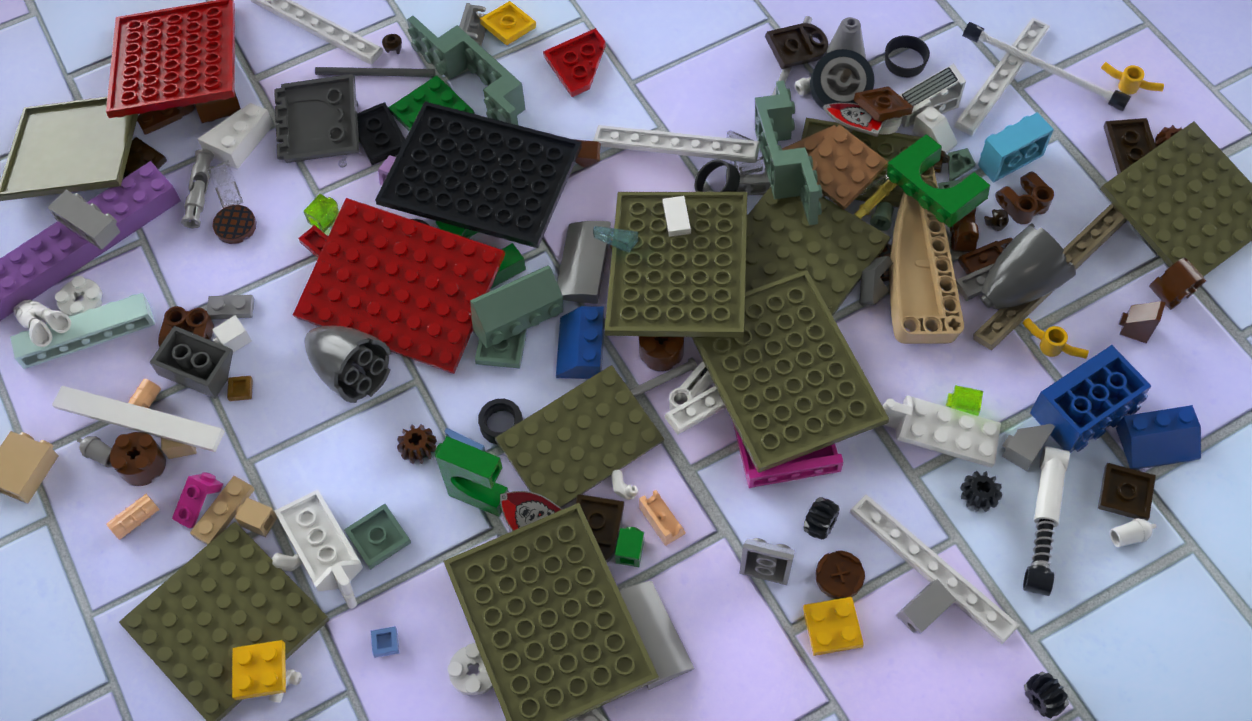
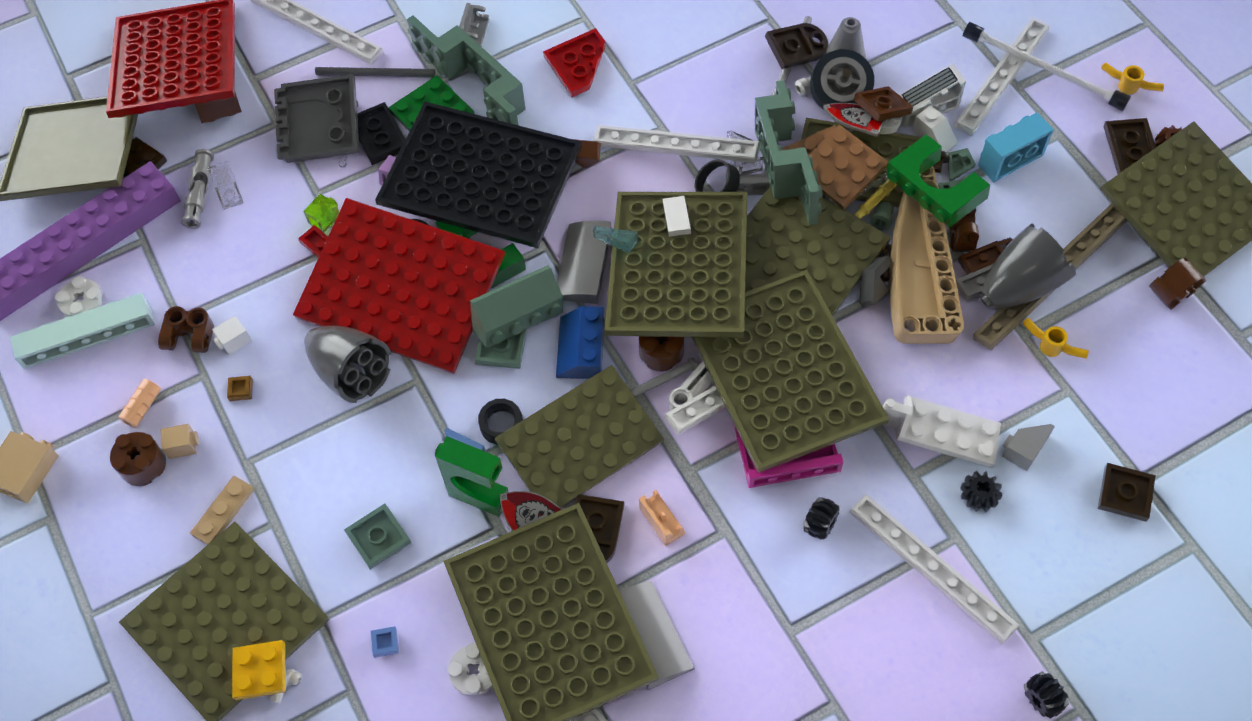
white piece [13,300,71,347] -> none
light grey brick [47,190,120,250] -> none
white tile [51,385,225,453] -> none
light grey piece [77,436,112,467] -> none
light nougat axle [106,493,160,540] -> none
reddish brown hinge [137,104,195,135] -> none
dark grey slope [149,326,233,399] -> none
dark pink bracket [172,472,223,529] -> none
white wedge [197,102,273,169] -> none
light grey plate [207,295,255,319] -> none
tile [212,205,257,244] -> none
tan brick [235,497,277,537] -> none
white arm [272,553,302,572] -> none
white hinge [274,489,363,609] -> none
dark brown plate [382,34,402,54] -> none
reddish brown gear [397,424,437,464] -> none
yellow plate [480,1,536,46] -> none
white arm [611,470,638,500] -> none
green brick [615,527,645,567] -> none
light grey slope [739,538,795,585] -> none
yellow plate [803,597,864,656] -> none
reddish brown tile [815,550,865,599] -> none
black tyre [885,35,930,78] -> none
light grey hinge [896,579,956,633] -> none
clear neon green brick [945,385,983,416] -> none
dark brown plate [984,209,1009,231] -> none
reddish brown piece [995,171,1054,224] -> none
piece [1023,446,1070,596] -> none
blue brick [1030,345,1151,453] -> none
white piece [1110,518,1157,547] -> none
blue slope [1116,405,1201,470] -> none
slope [1118,301,1166,343] -> none

